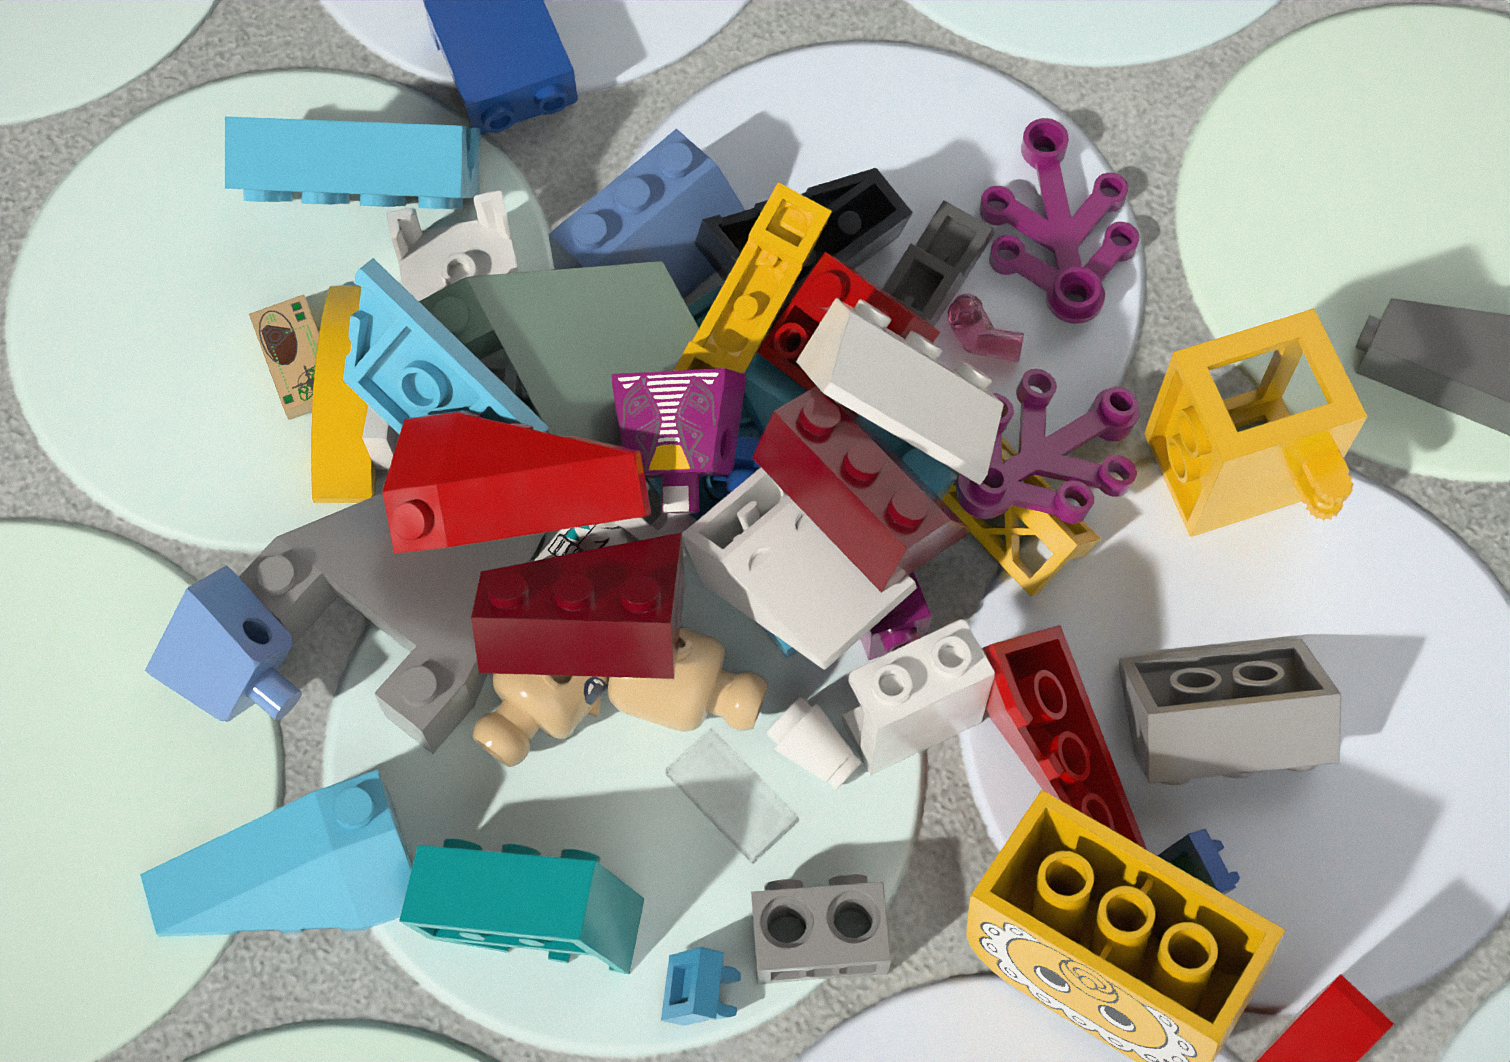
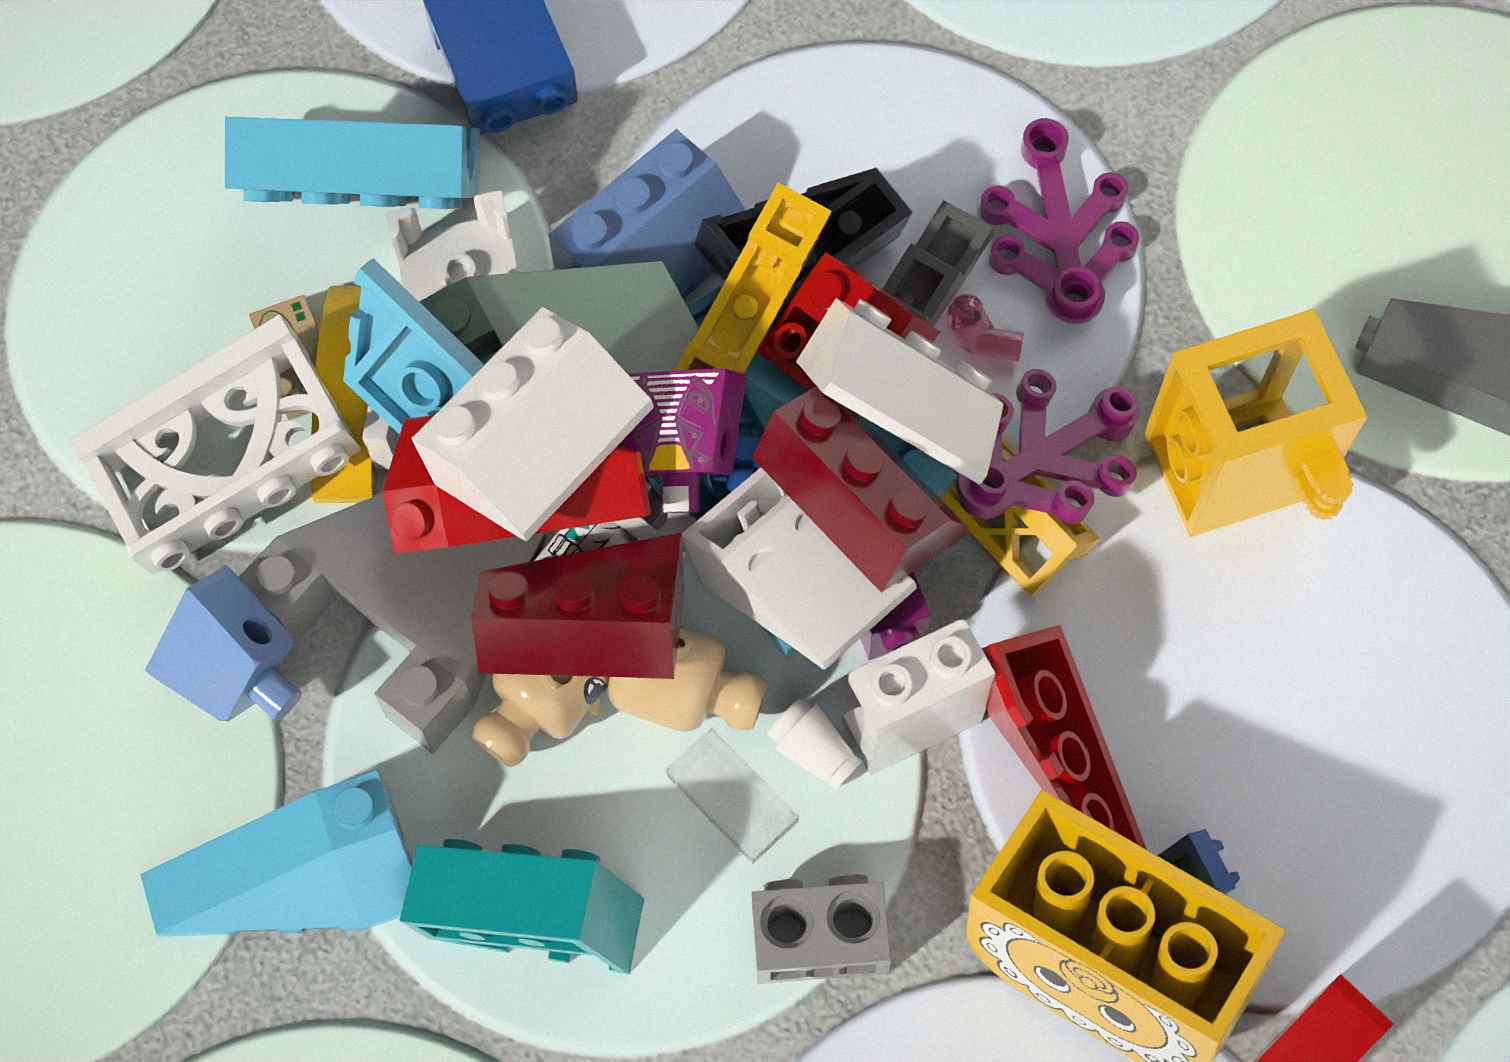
dark azure tile [661,947,741,1026] -> none
light grey slope [1119,639,1341,785] -> none
none -> white fence [69,314,361,574]
none -> white slope [411,307,654,542]

